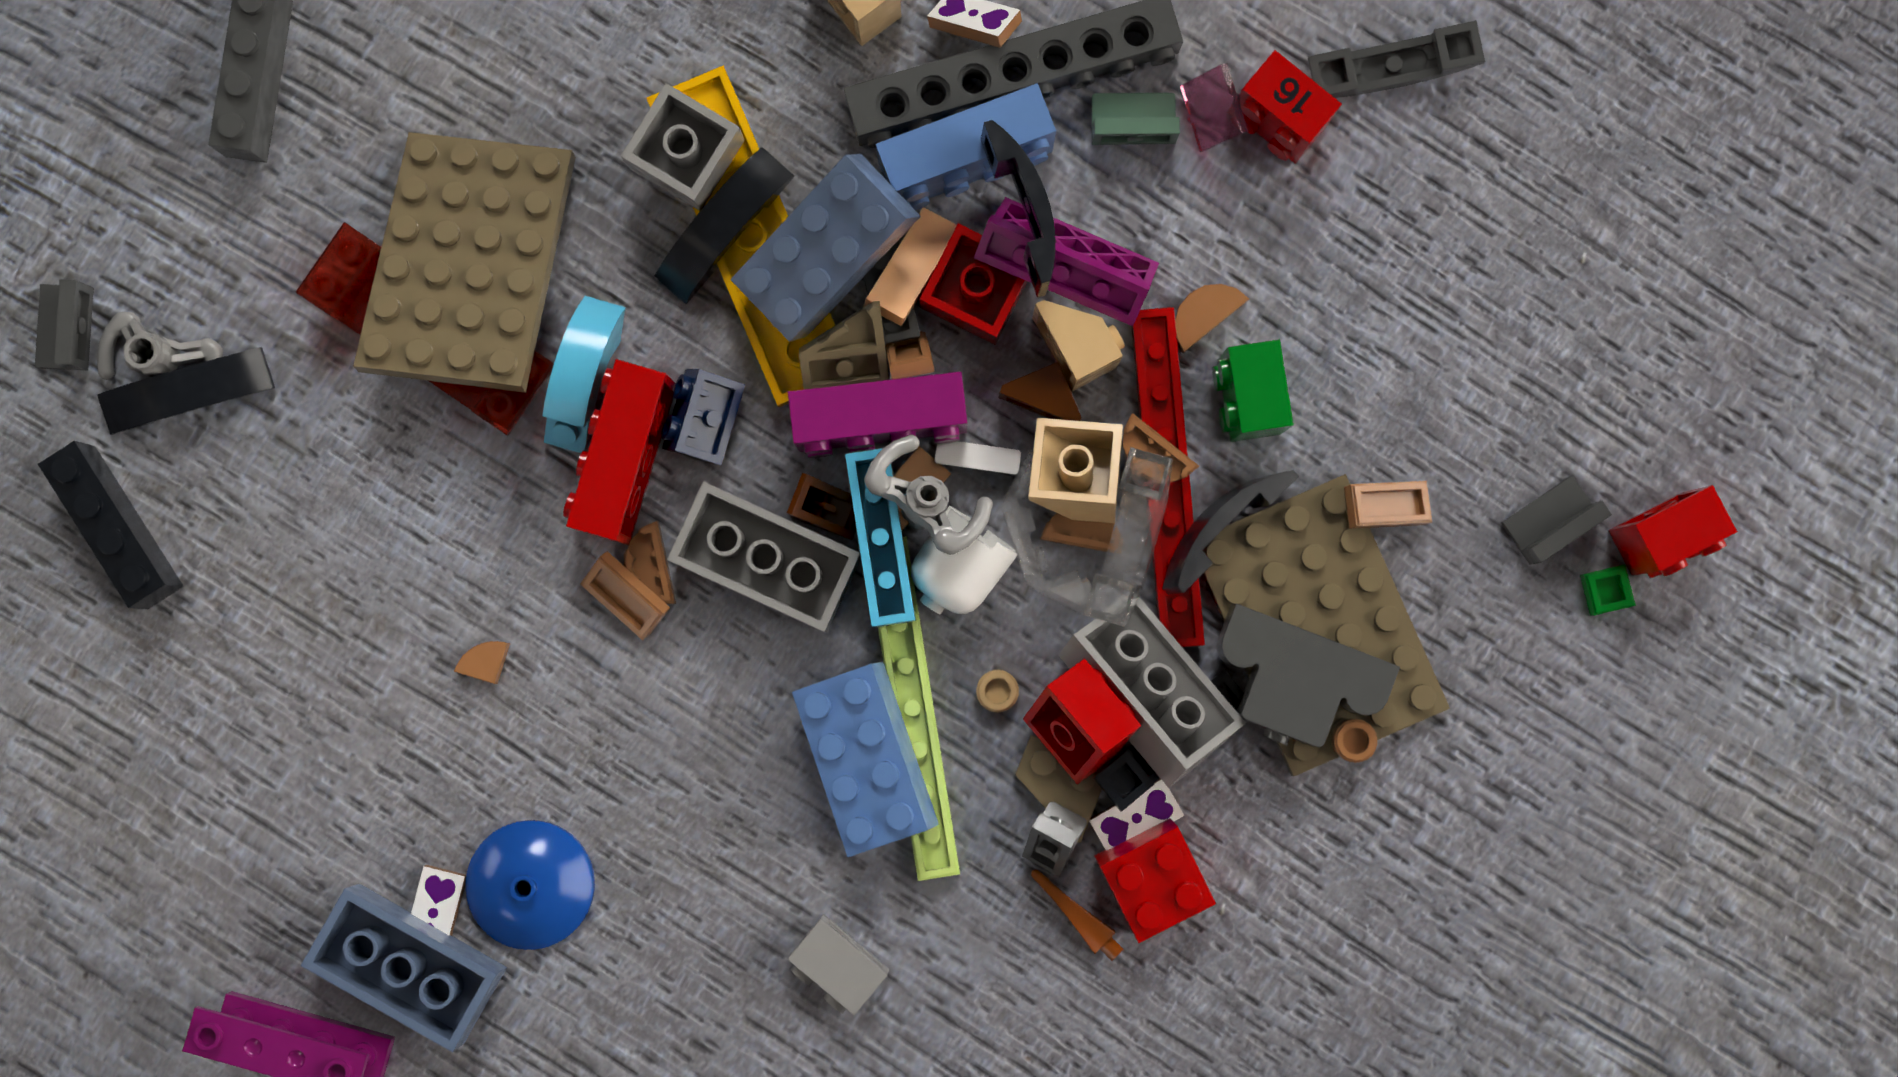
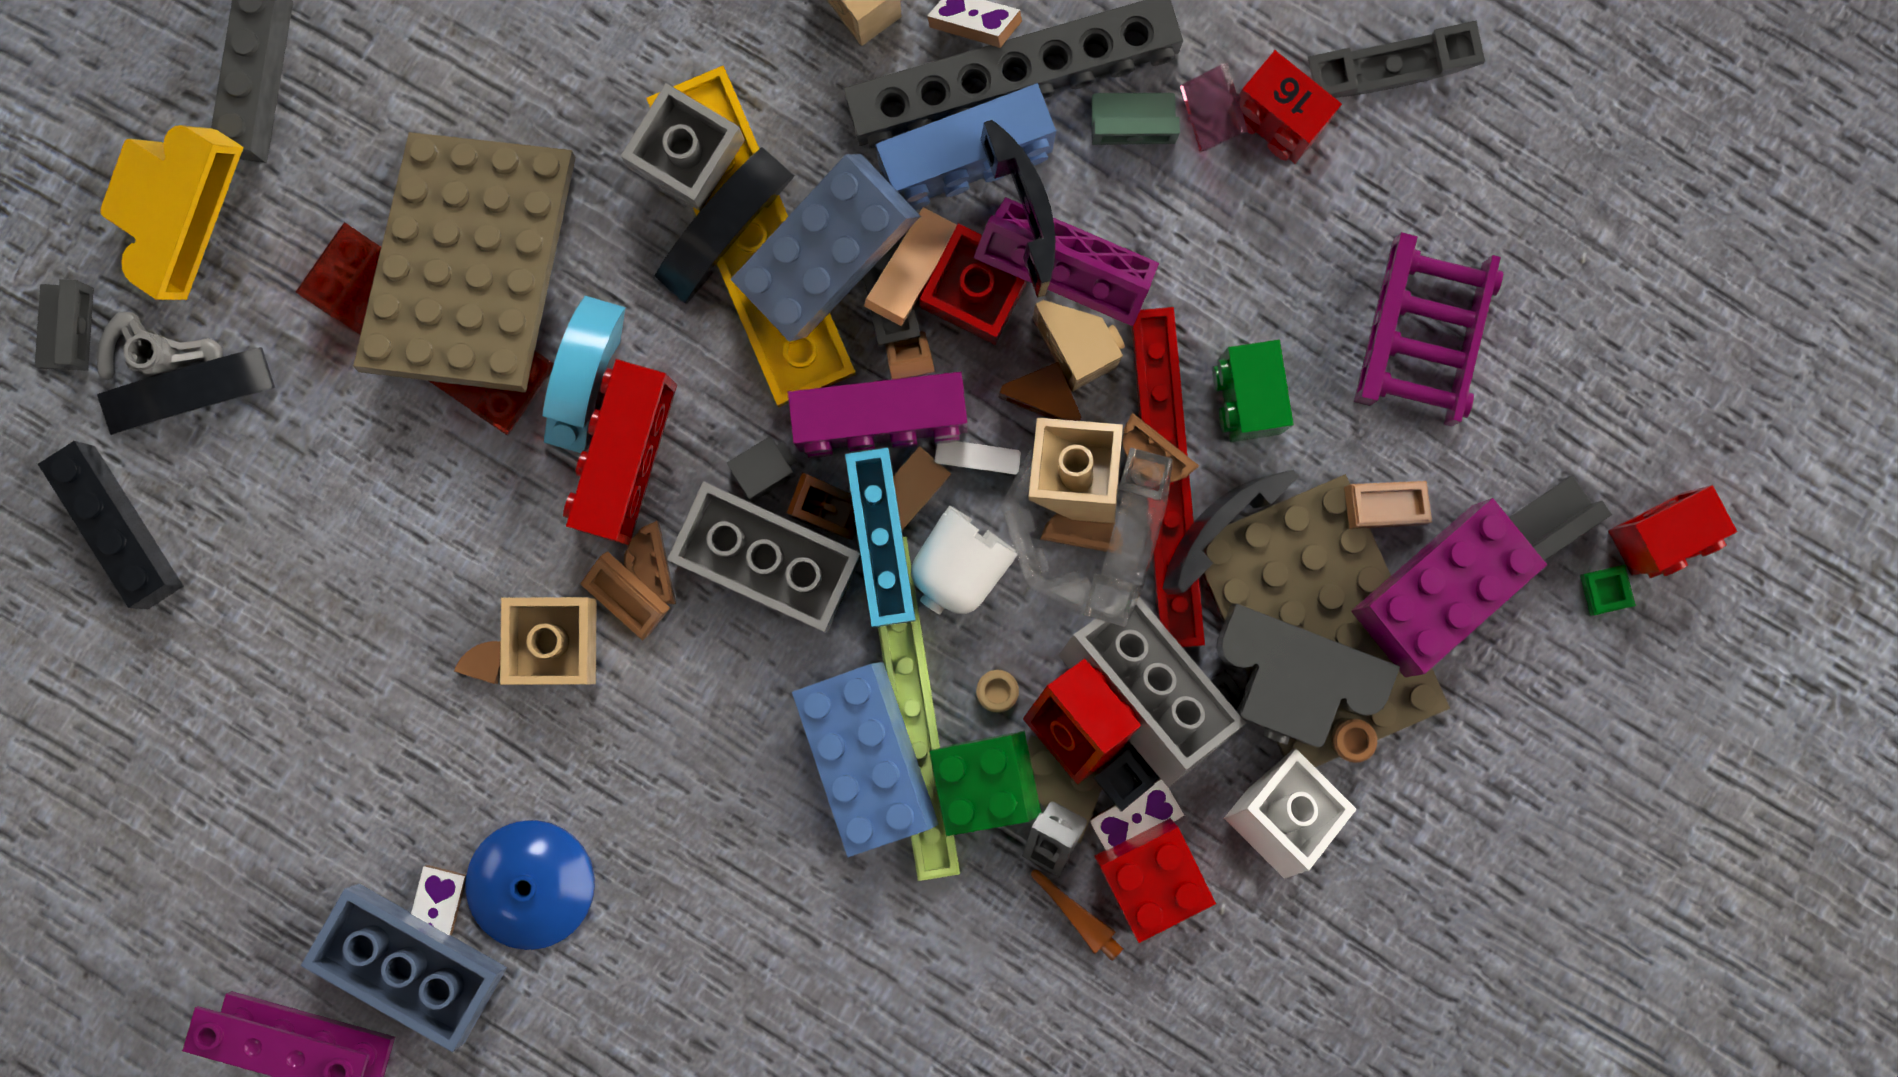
bracket [661,369,746,465] -> none
light grey brick [788,914,889,1015] -> none
dark tan wing [799,301,889,390] -> none
light grey piece [864,435,993,555] -> none
medium nougat tile [1175,284,1249,353] -> none
none -> yellow brick [100,125,244,300]
none -> tan brick [500,597,597,685]
none -> dark grey brick [727,436,797,502]
none -> green brick [929,731,1041,837]
none -> white slope [1224,749,1356,879]
none -> magenta brick [1351,498,1547,678]
none -> magenta fence [1354,232,1503,427]

